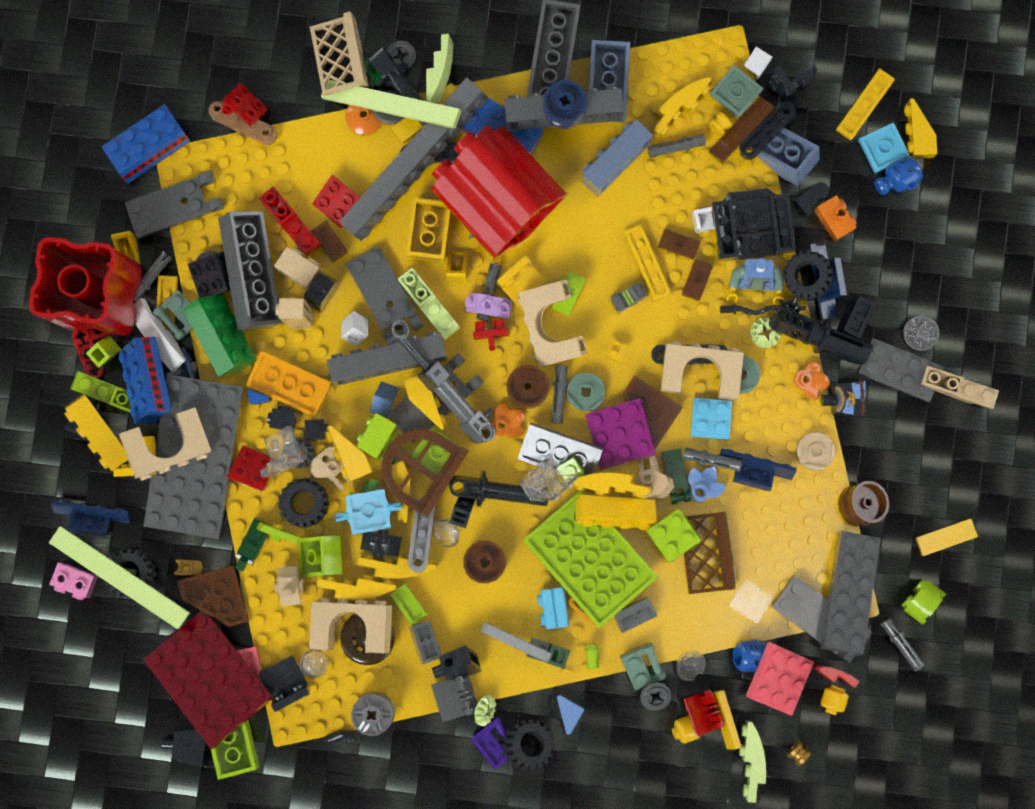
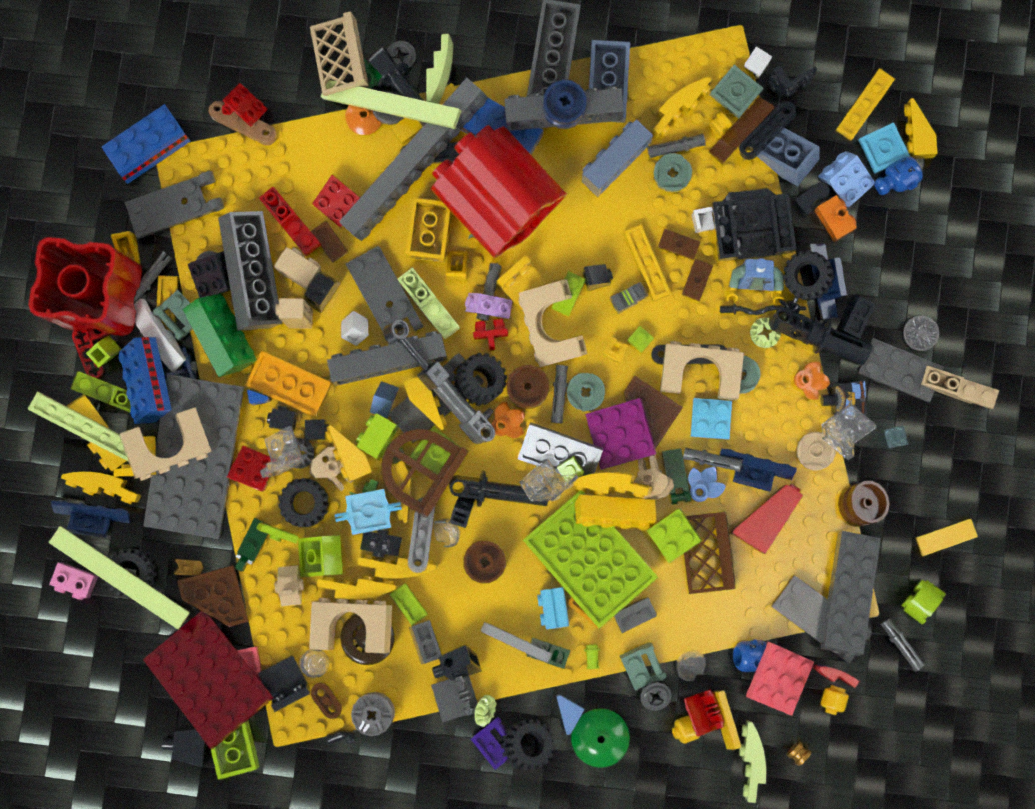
clear piece [728,578,774,624] -> none
none -> yellowish green tile [28,391,128,461]
none -> yellow slope [61,472,141,504]
none -> reddish brown plate [311,683,342,719]
none -> black tyre [454,353,507,406]
none -> green dish [571,708,630,768]
none -> black slope [583,264,613,291]
none -> lime plate [627,326,654,353]
none -> sand green plate [653,153,692,192]
none -> slope [731,484,803,554]
none -> light blue bracket [818,151,874,207]
none -> clear bracket [822,404,876,460]
none -> clear light blue tile [884,426,908,448]

